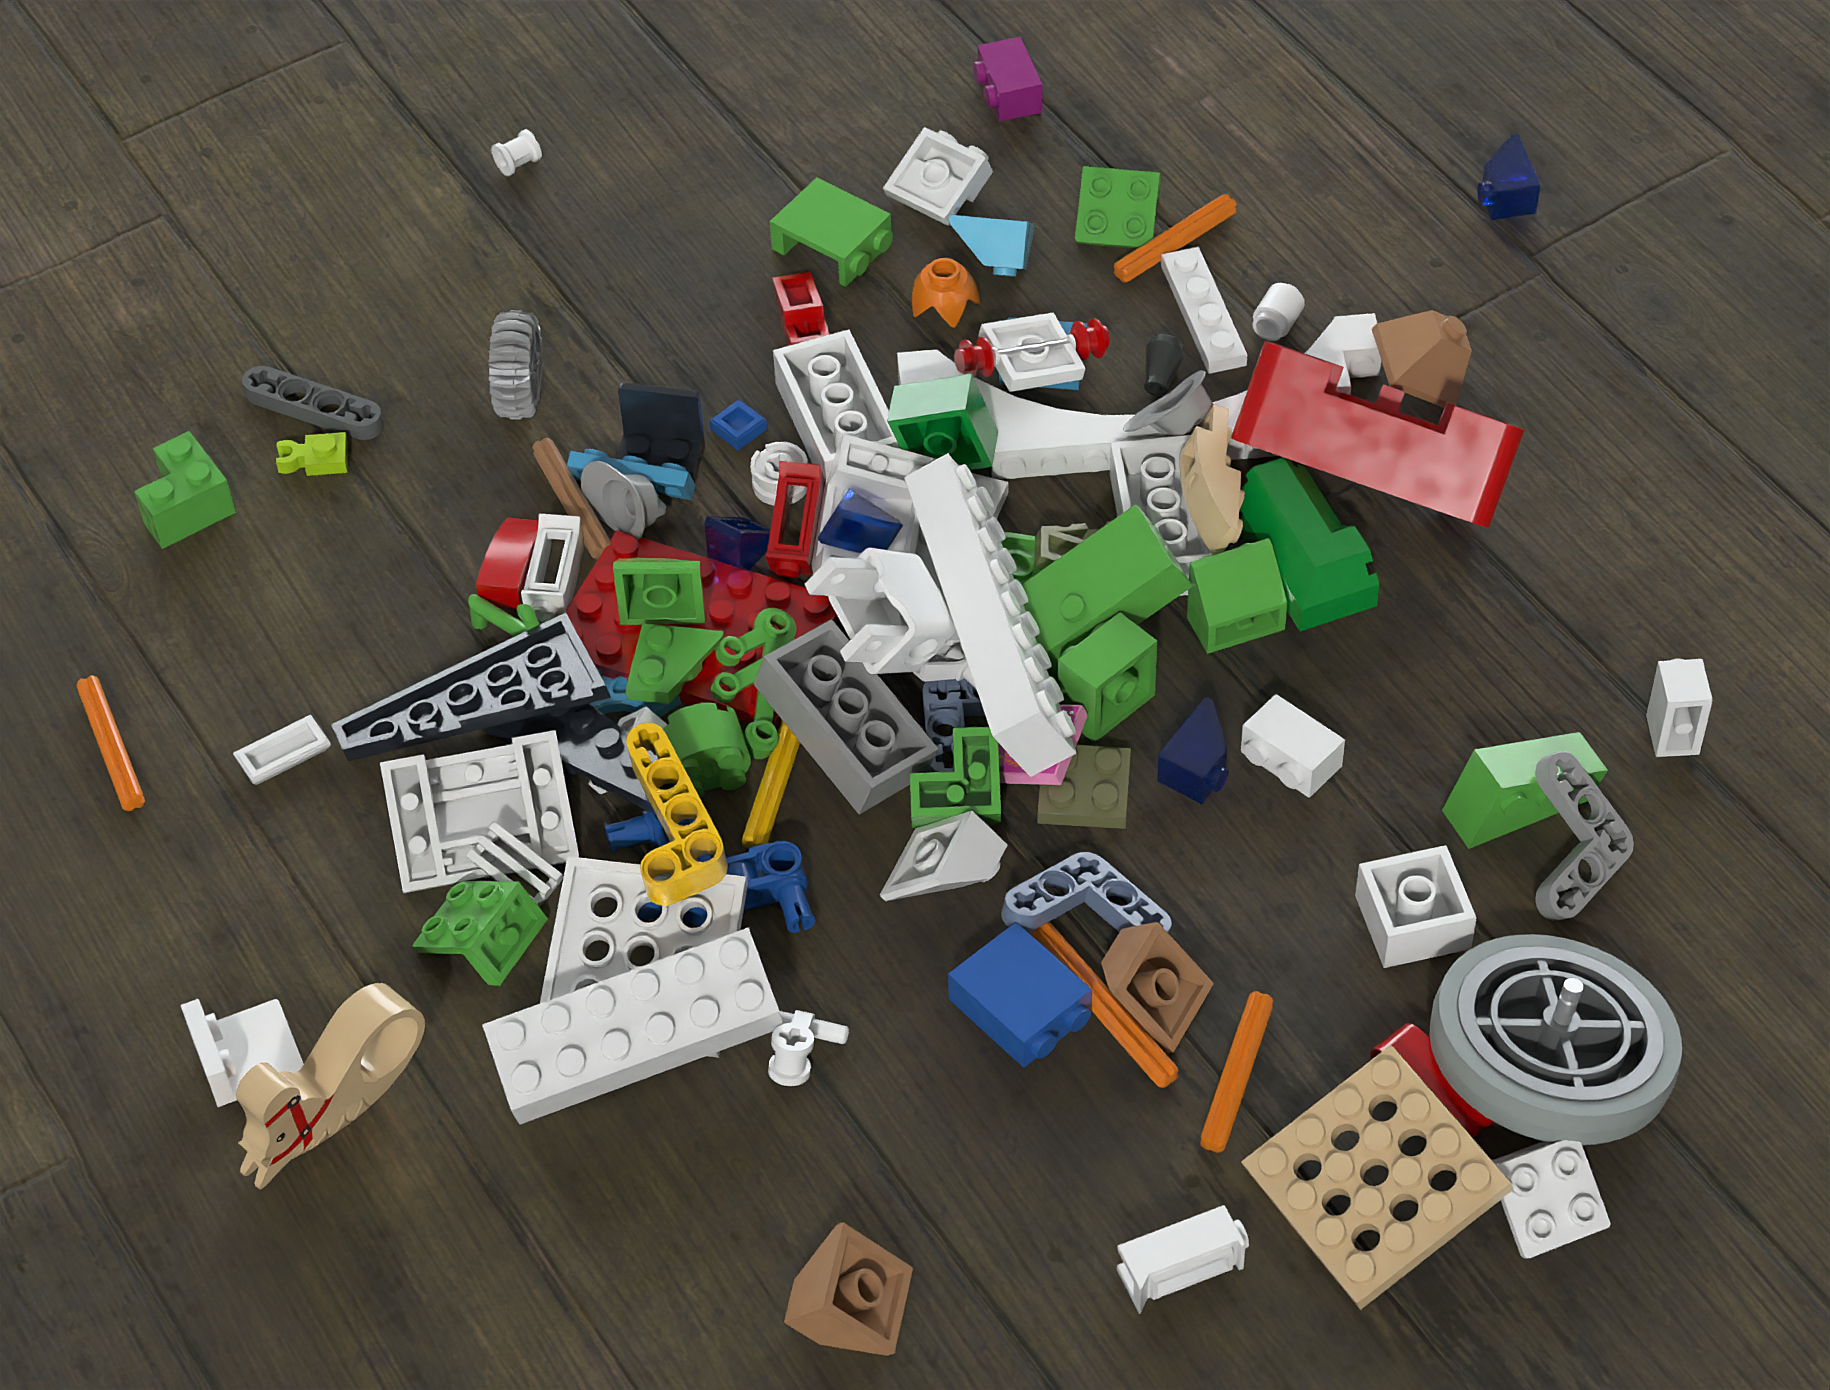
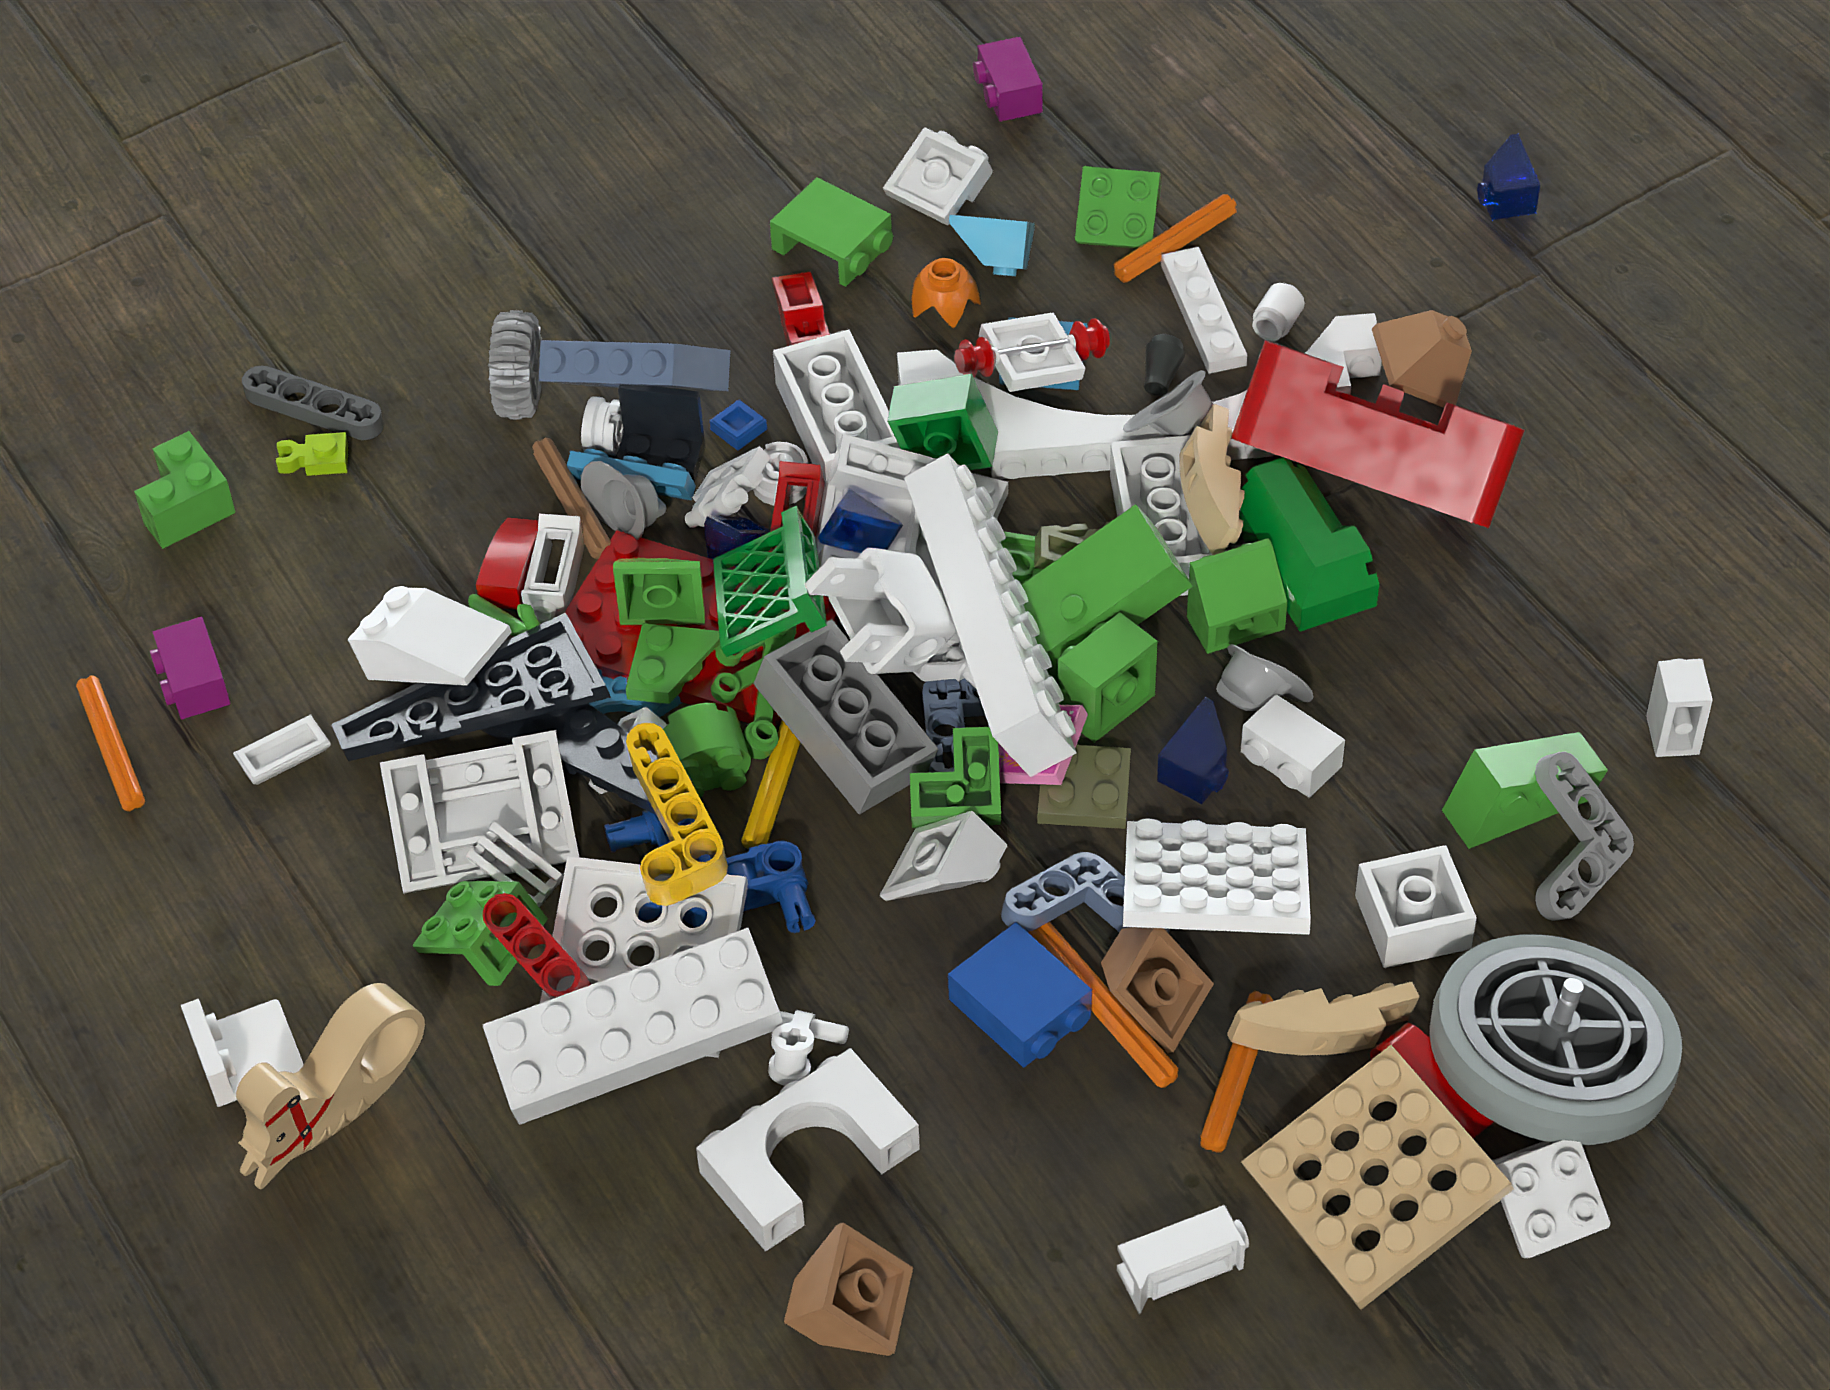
white bush [491,129,542,176] -> none
none -> magenta brick [149,617,230,720]
none -> white slope [348,586,512,685]
none -> red beam [482,893,591,999]
none -> sand blue arch [539,340,730,391]
none -> white wheel [581,396,624,456]
none -> white plate [685,446,771,528]
none -> white arch [696,1048,920,1251]
none -> green fence [713,506,827,658]
none -> white piece [1123,819,1311,934]
none -> light grey piece [1216,644,1314,711]
none -> tan slope [1227,981,1419,1055]

